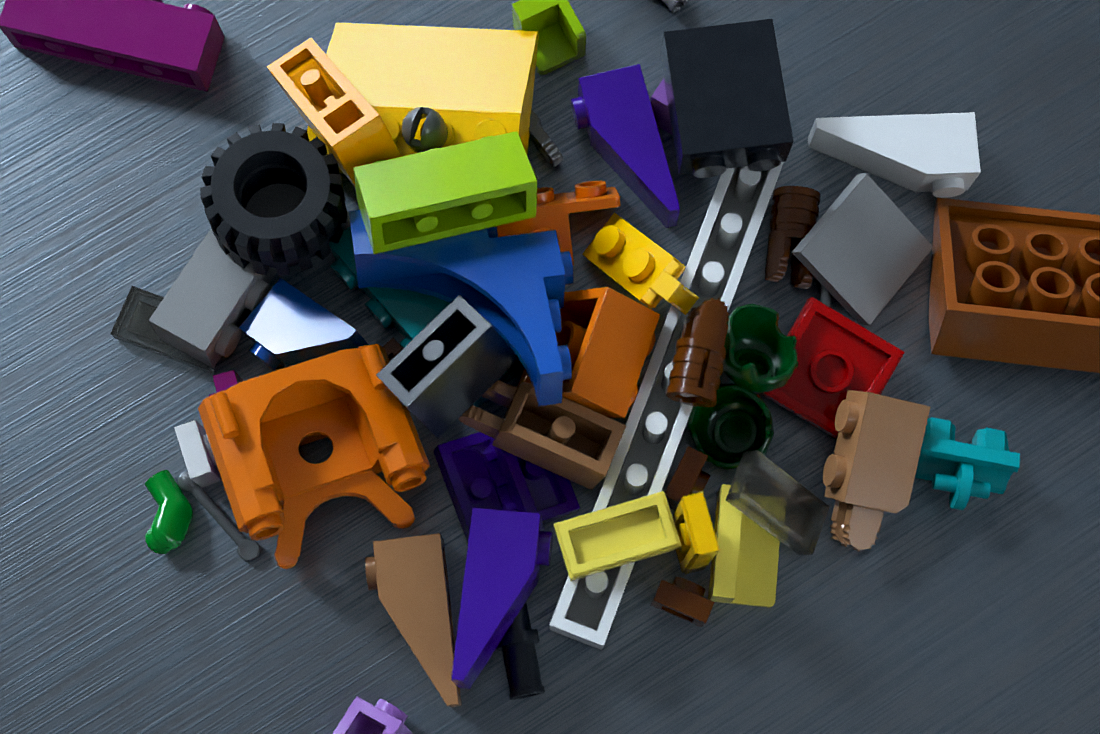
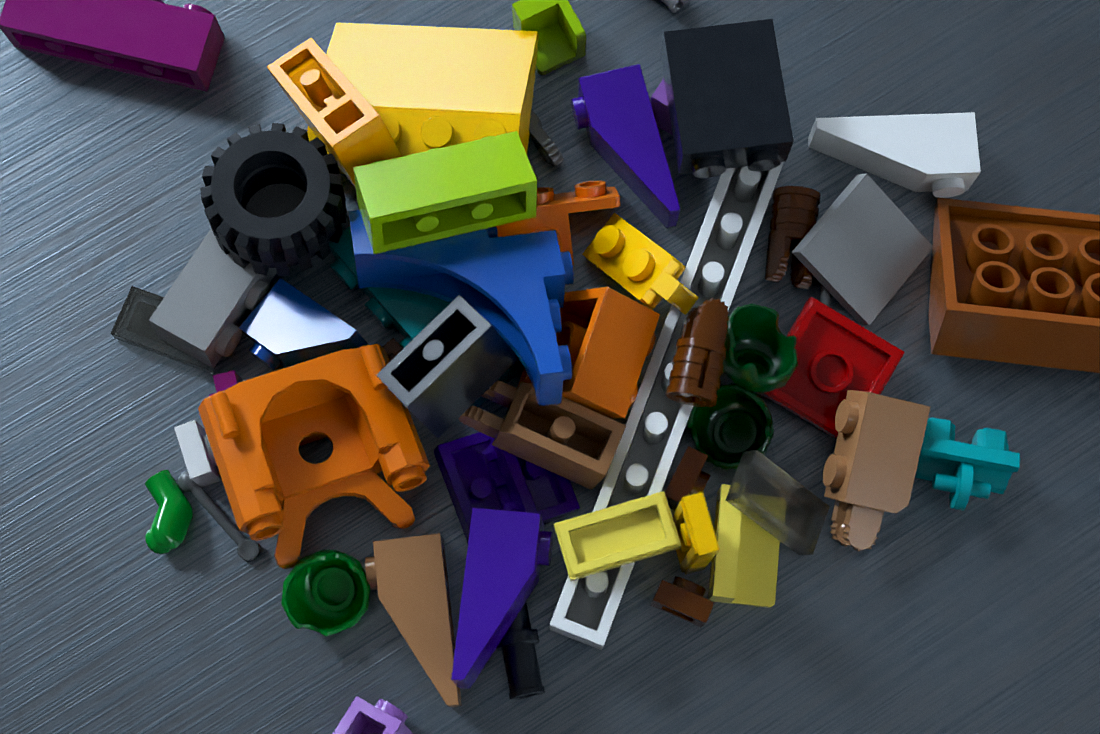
dark grey hinge [402,107,448,153] -> none
none -> green hair [281,549,371,636]

